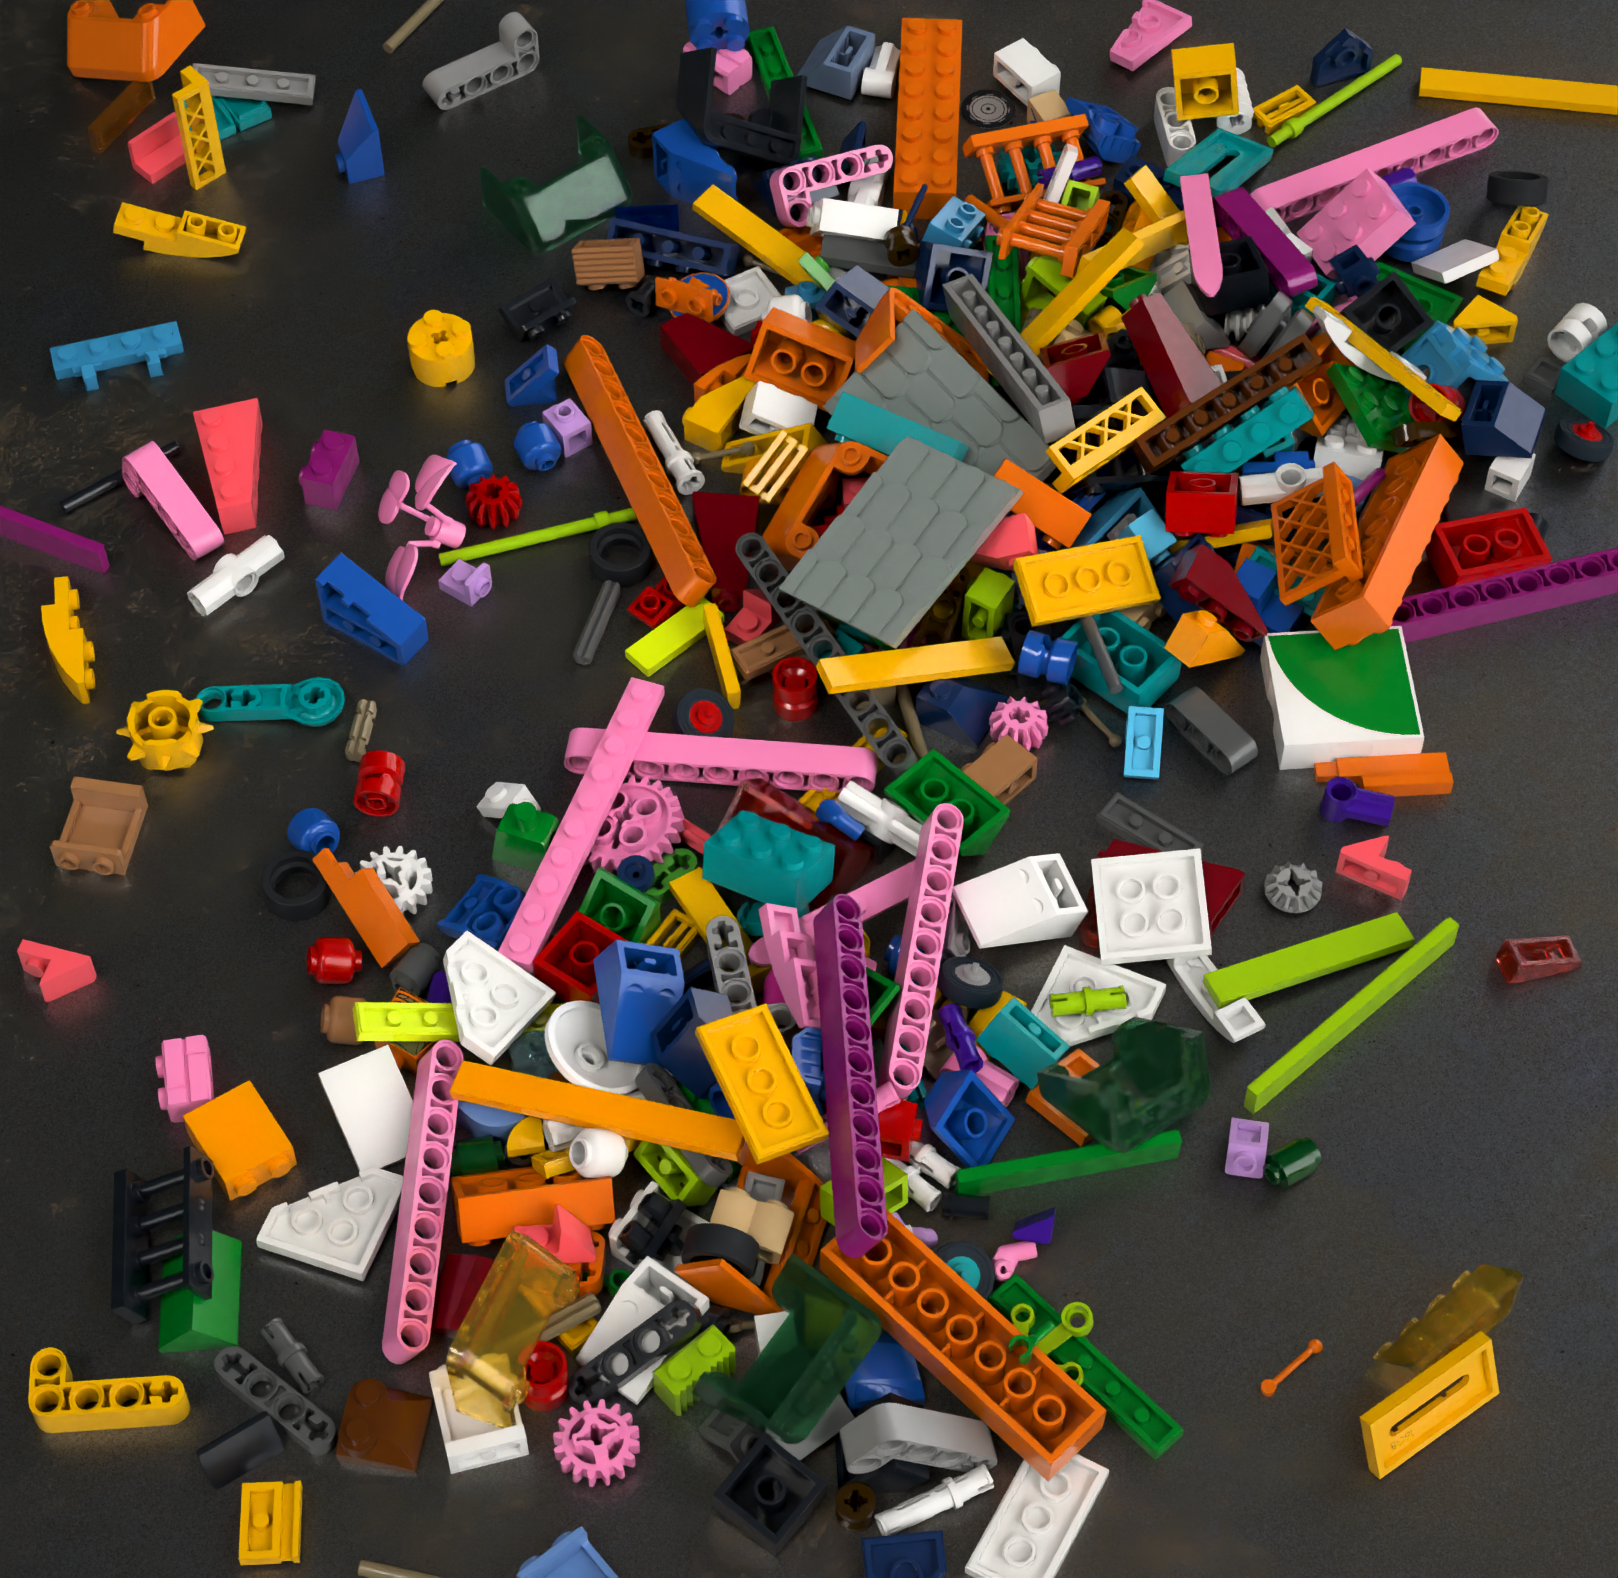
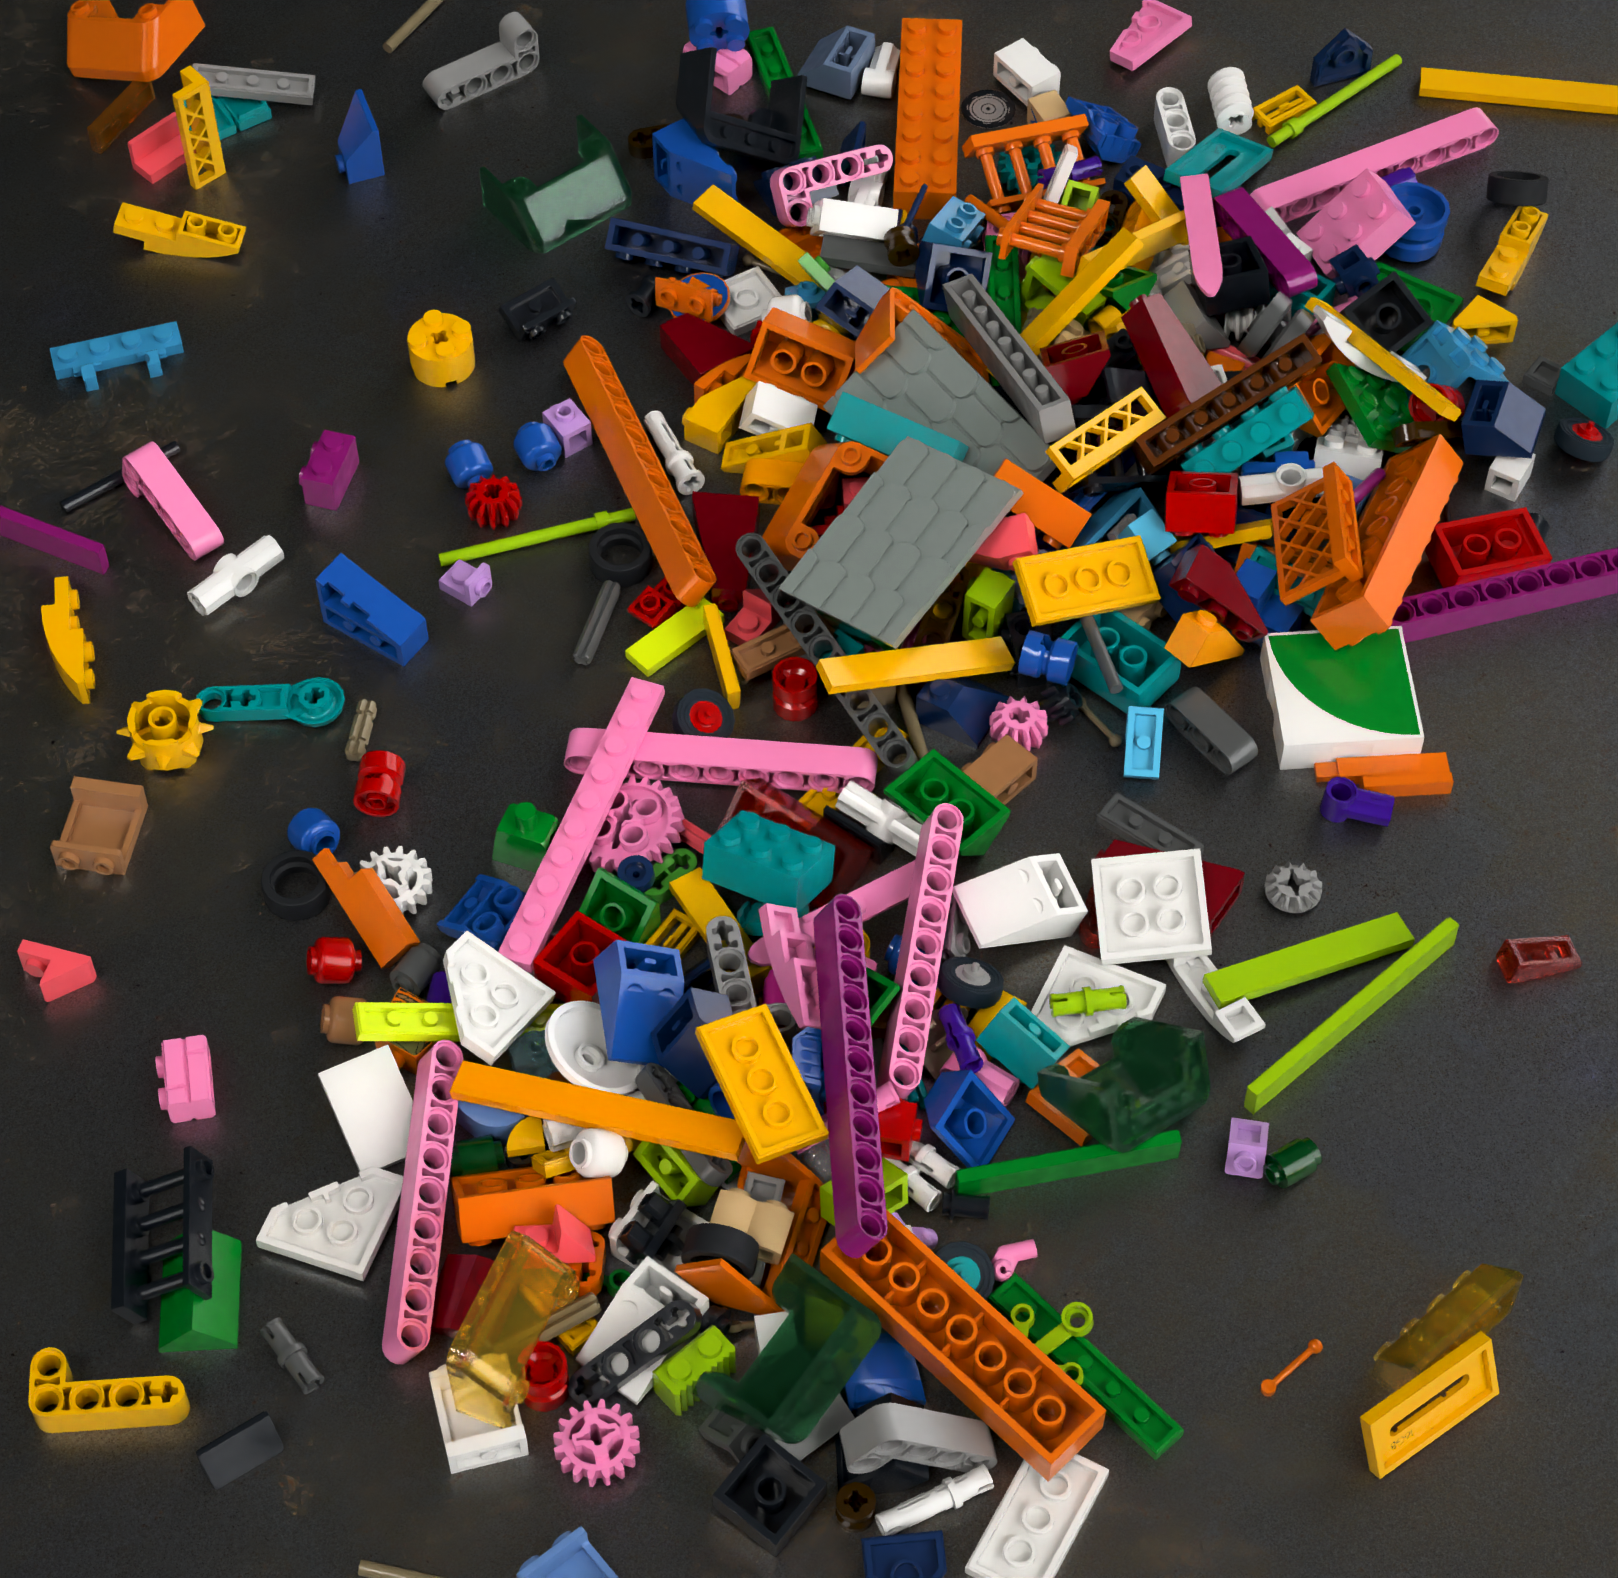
light orange brick [183,1080,297,1201] -> none
coral wedge [193,398,263,535] -> none
dark grey beam [214,1346,338,1455] -> none
yellow plate [239,1480,303,1566] -> none
reddish brown slope [336,1378,434,1474] -> none
bright pink plant [378,455,466,601] -> none
white bracket [476,782,541,818] -> none
blue slope [505,344,559,406] -> none
medium nougat brick [572,237,645,290] -> none
clear blue tile [615,204,679,231] -> none
dark tan hinge [691,441,755,465] -> none
yellow tile [742,430,810,505] -> none
blue arm [816,799,865,841] -> none
green hand [1009,1321,1055,1364] -> none
dark purple slope [1012,1207,1056,1244] -> none
yellow brick [1171,43,1239,121] -> none
coral slope [1336,835,1412,901] -> none
white tile [1411,239,1499,284] -> none
white wheel [1547,303,1608,362] -> none

